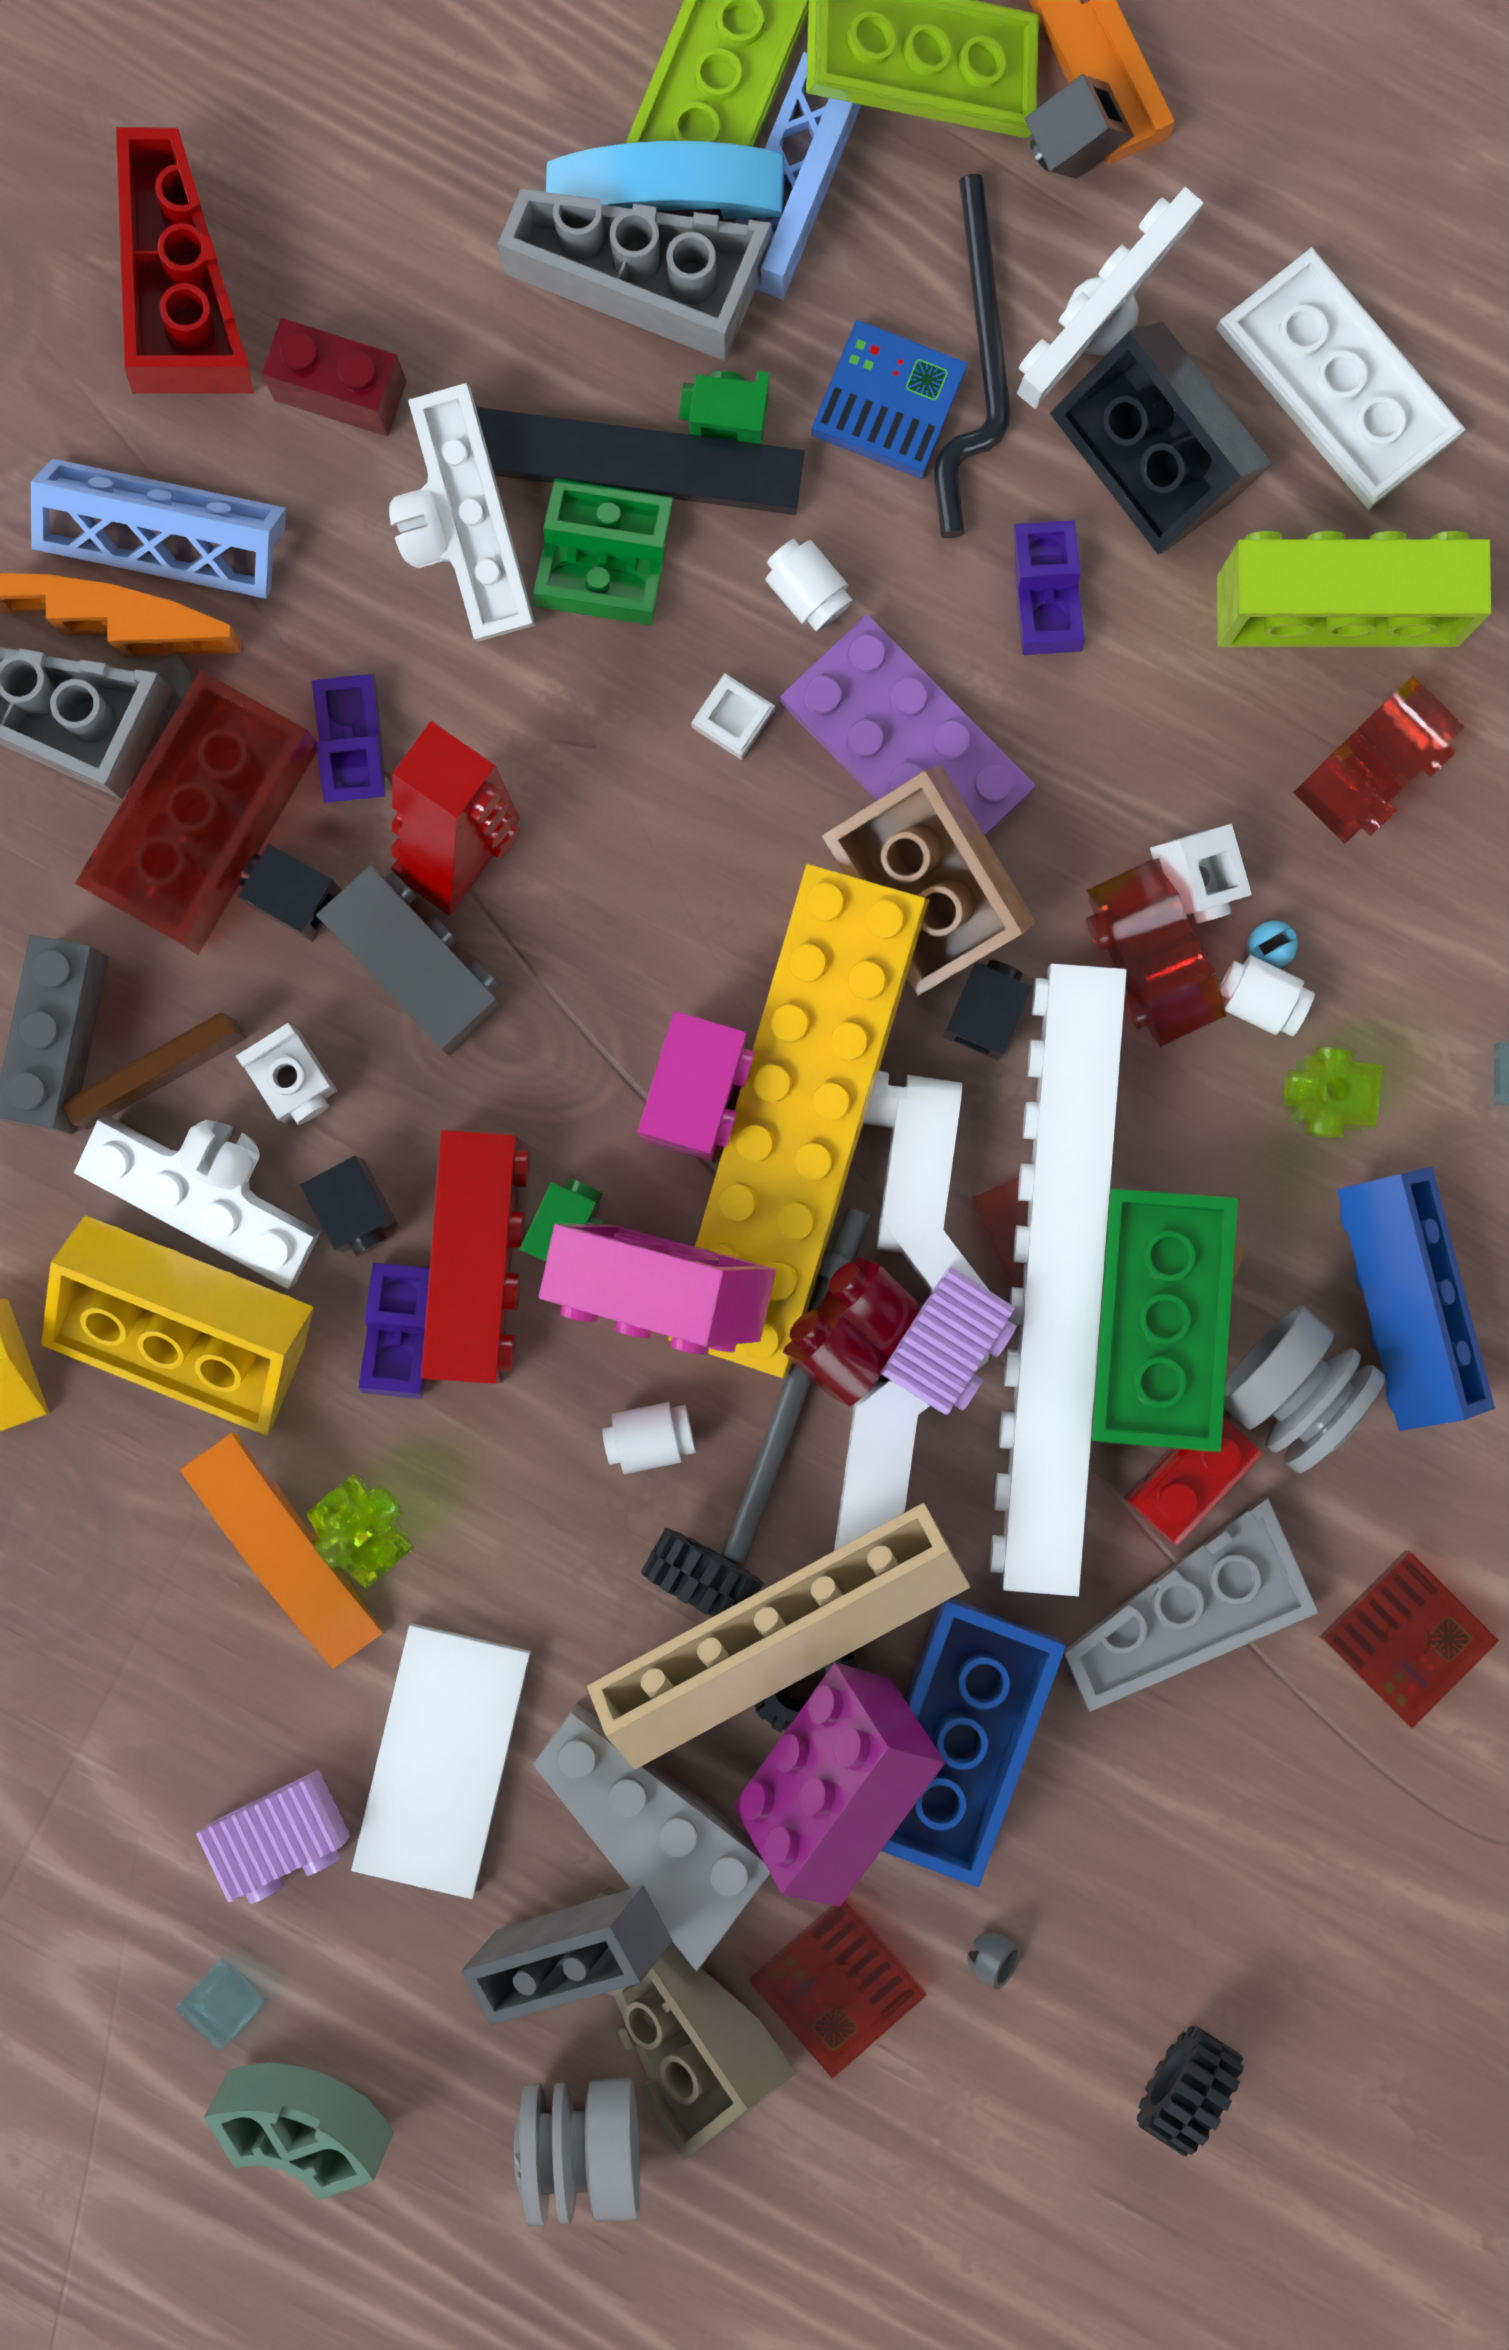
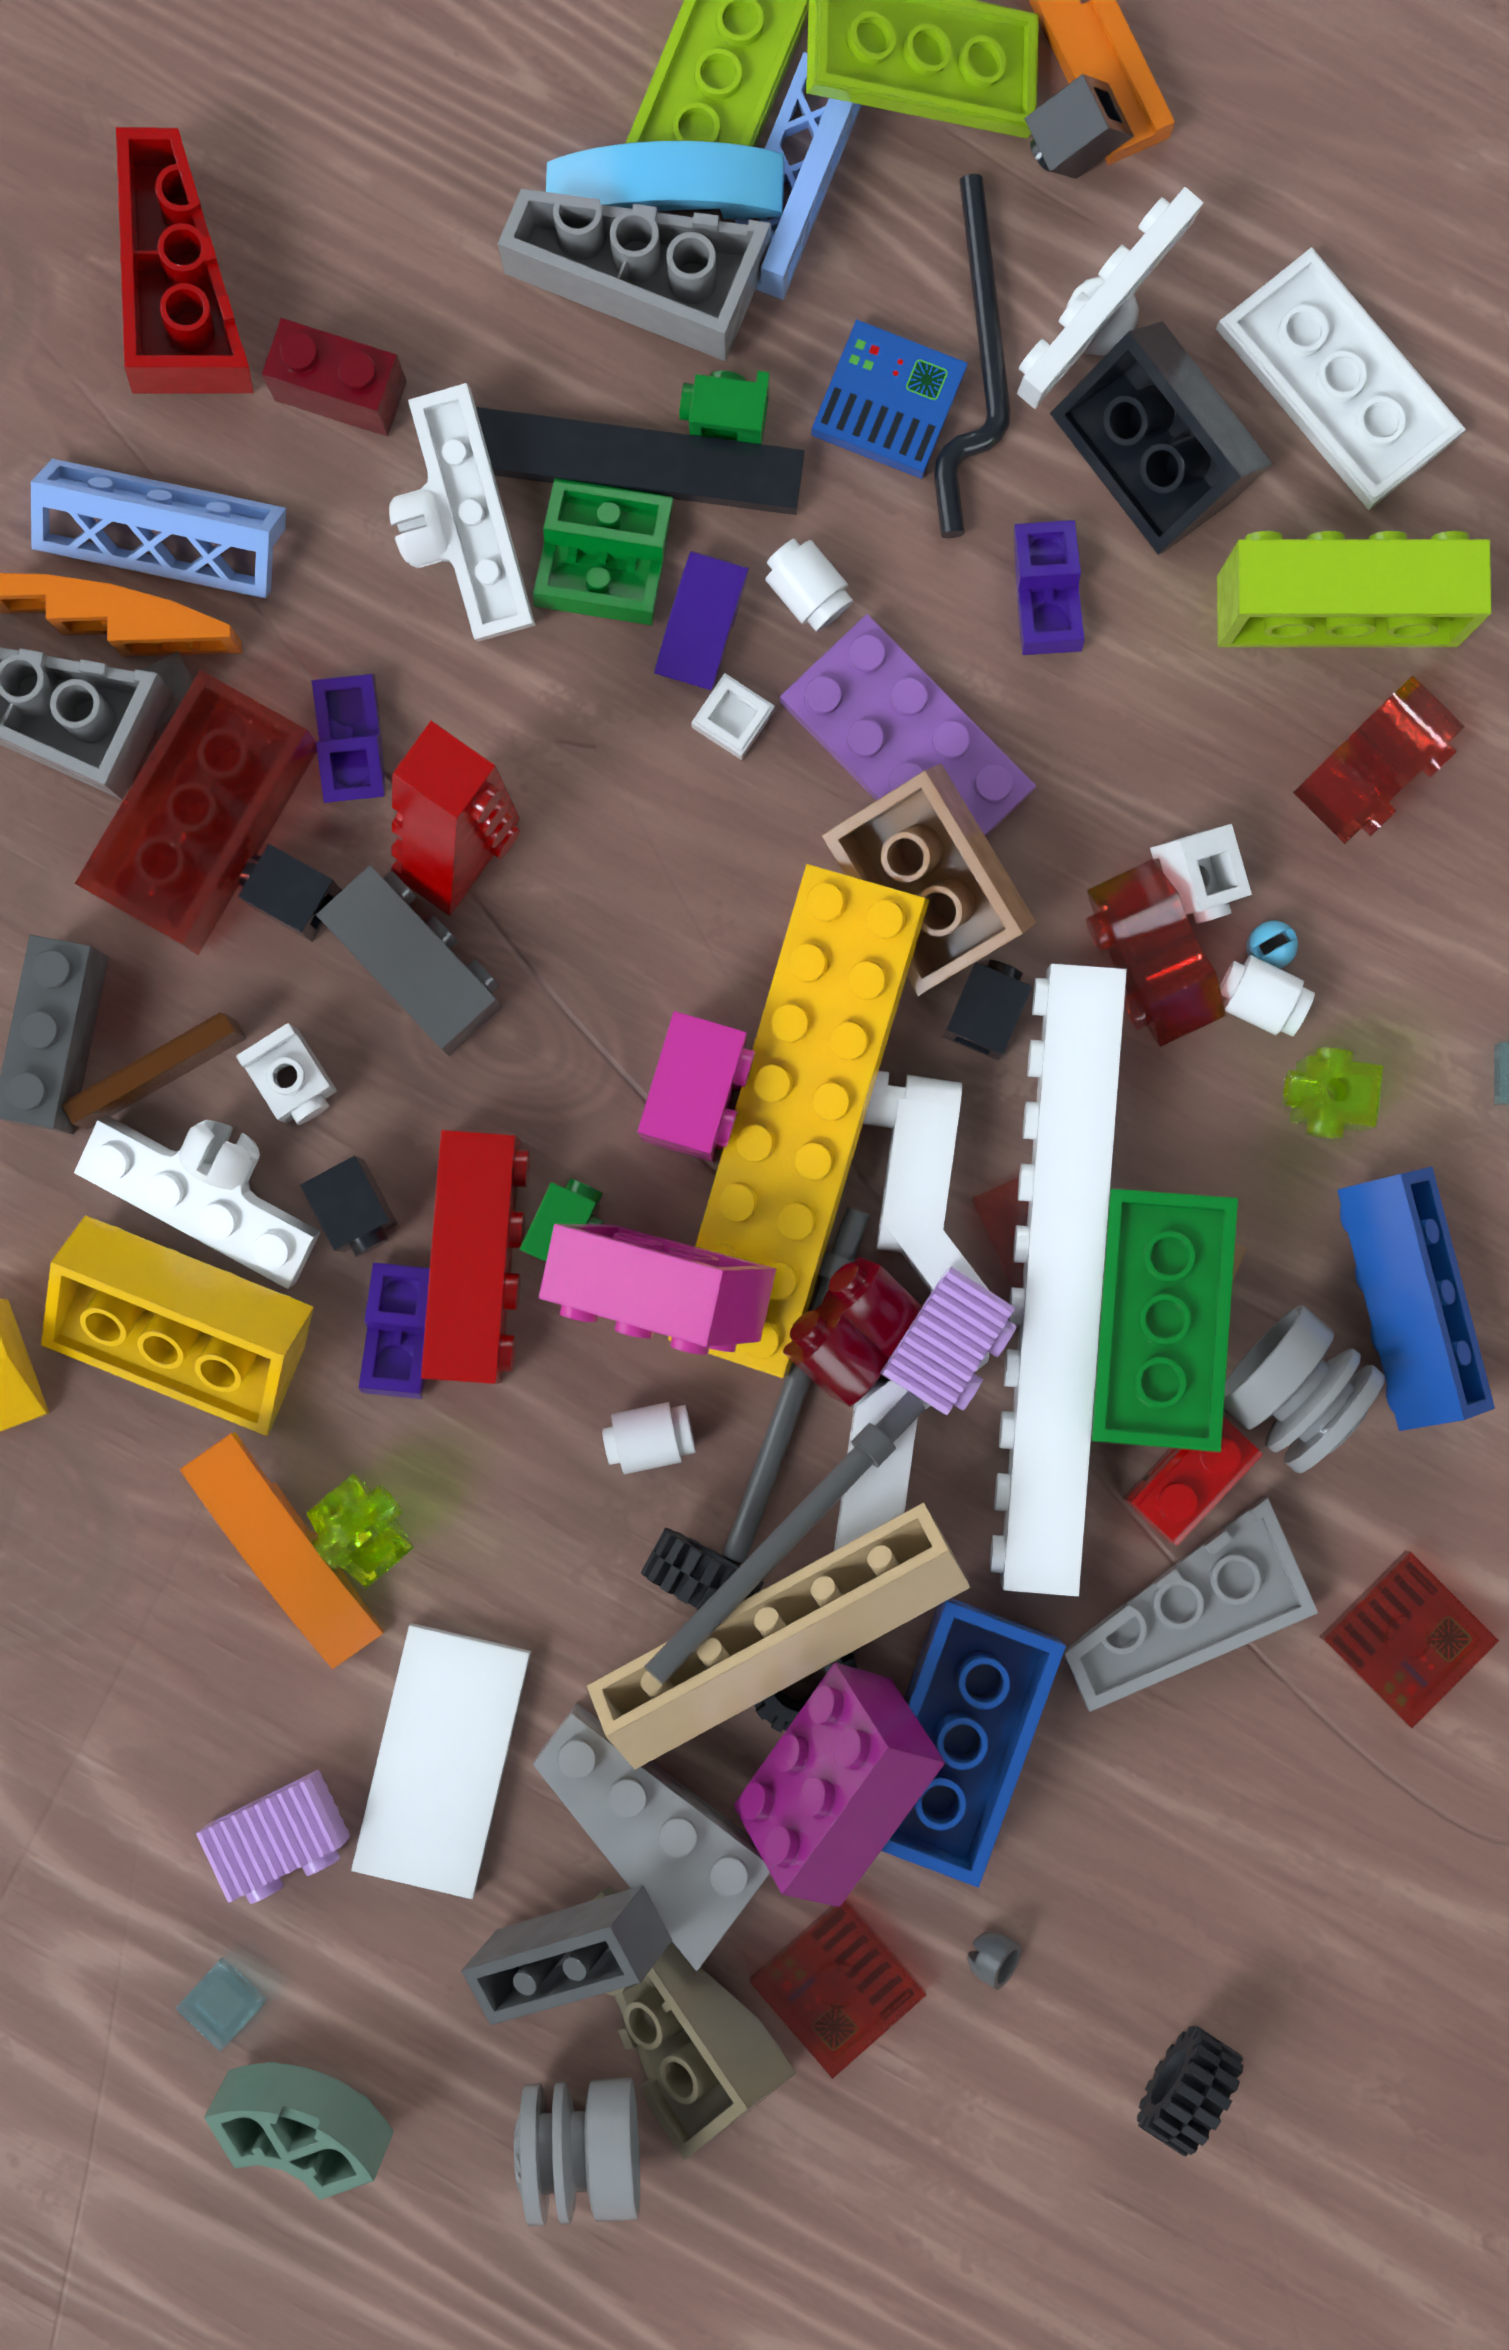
none -> dark grey bar [644,1392,925,1685]
none -> dark purple slope [654,551,749,691]

